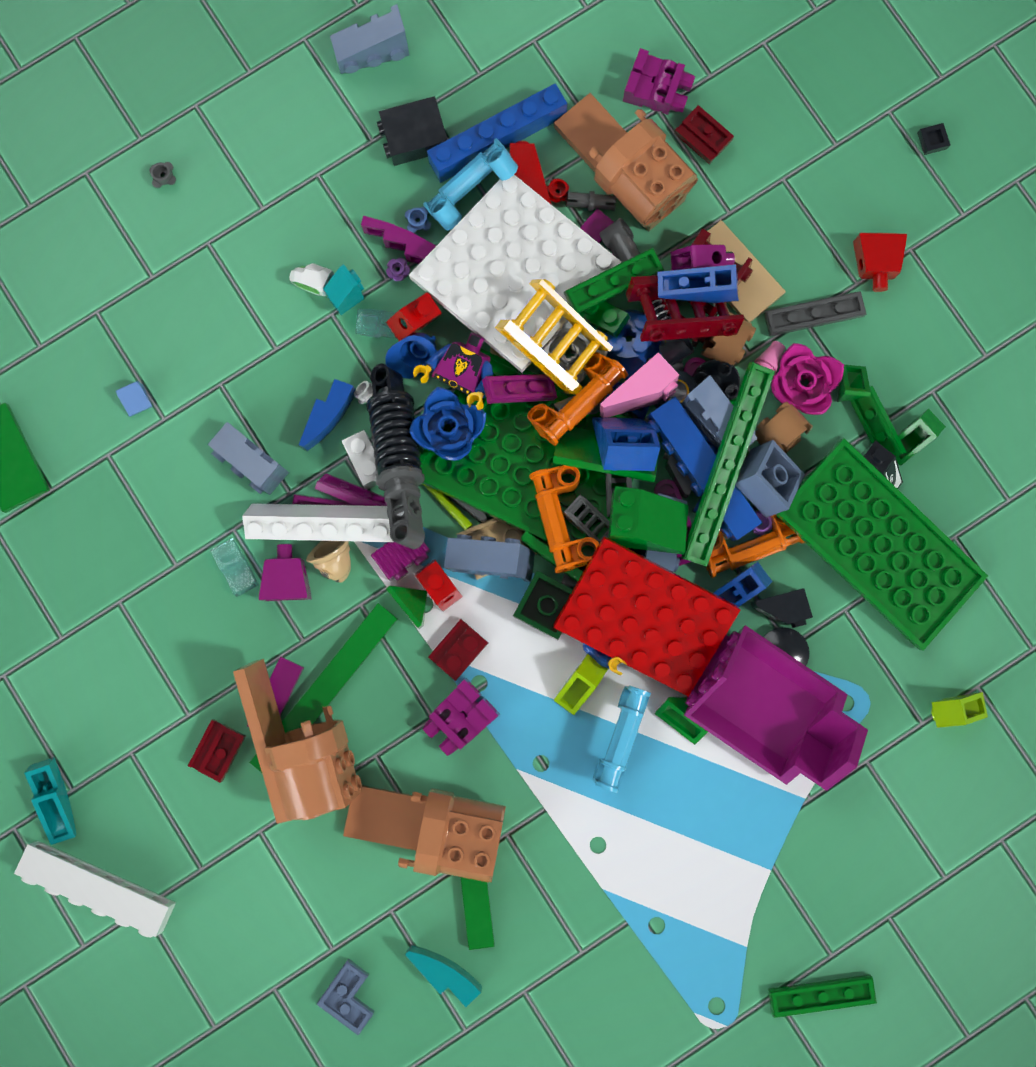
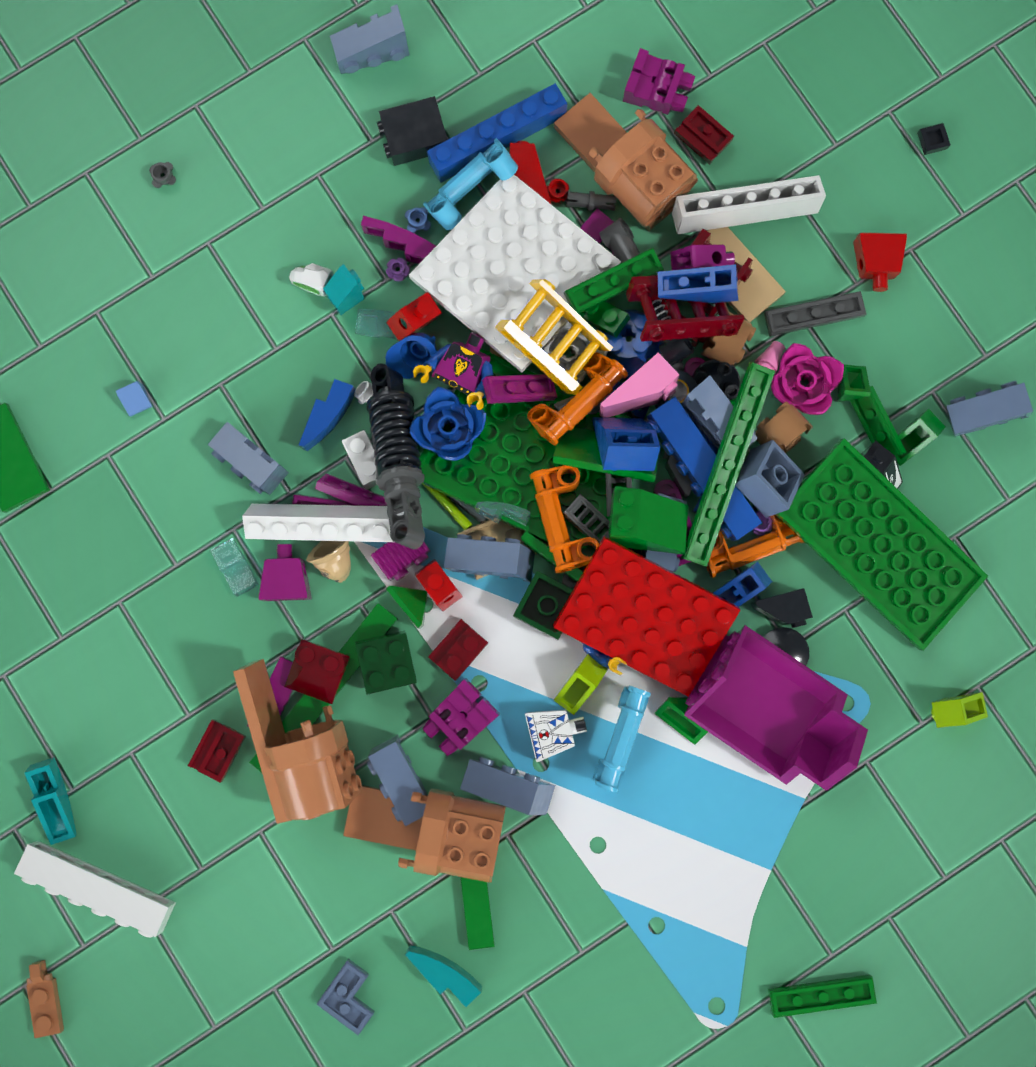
none -> nougat hinge [26,960,64,1038]
none -> dark red slope [284,639,351,704]
none -> dark green brick [355,630,417,695]
none -> sand blue wedge [367,735,428,826]
none -> sand blue wedge [460,756,556,815]
none -> clear light blue slope [475,501,530,526]
none -> torso [525,710,587,762]
none -> white brick [672,175,826,234]
none -> sand blue wedge [946,381,1033,437]

